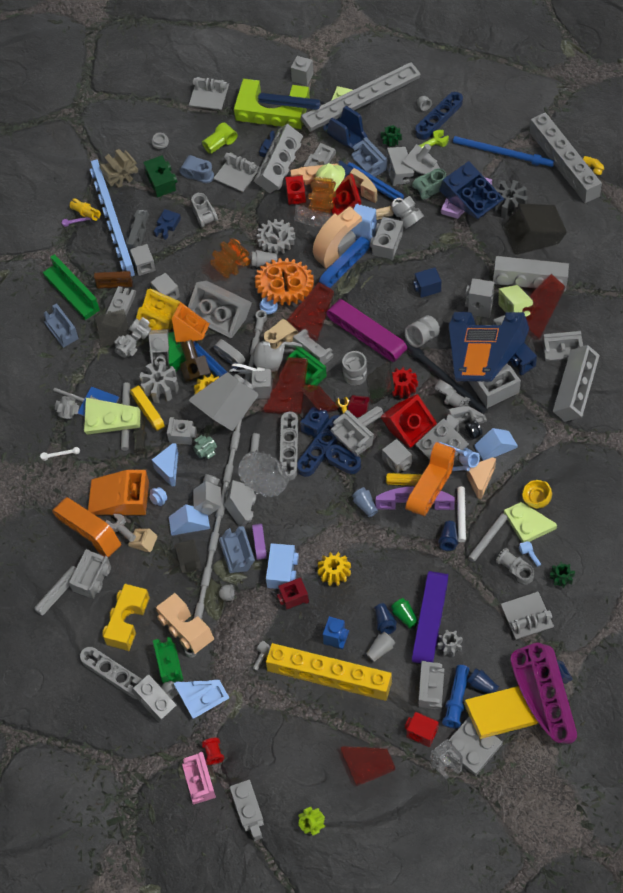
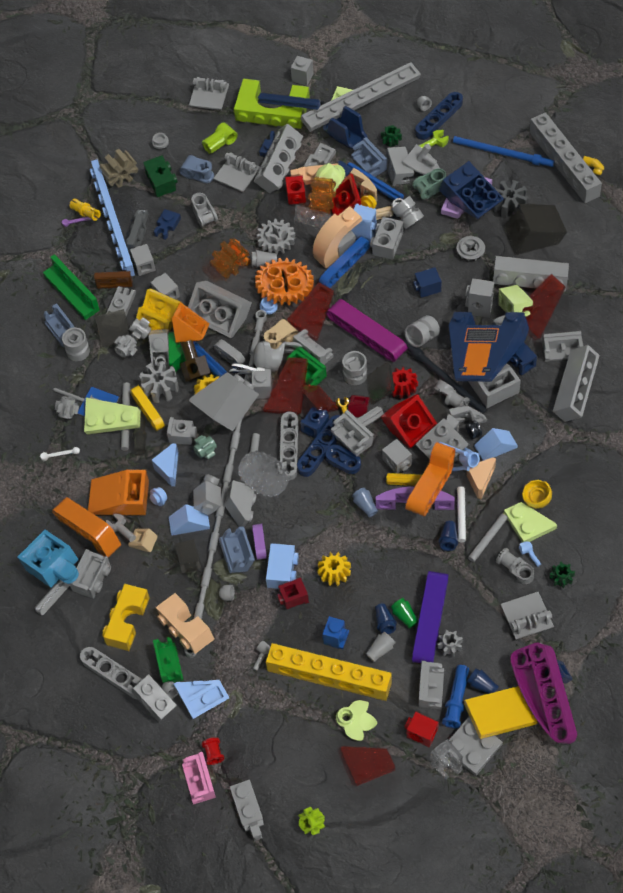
none -> dark azure brick [17,530,79,588]
none -> light grey wheel [62,327,90,361]
none -> yellowish green plate [336,700,377,741]
none -> yellow plate [361,195,377,209]
none -> light grey gear [456,236,485,262]

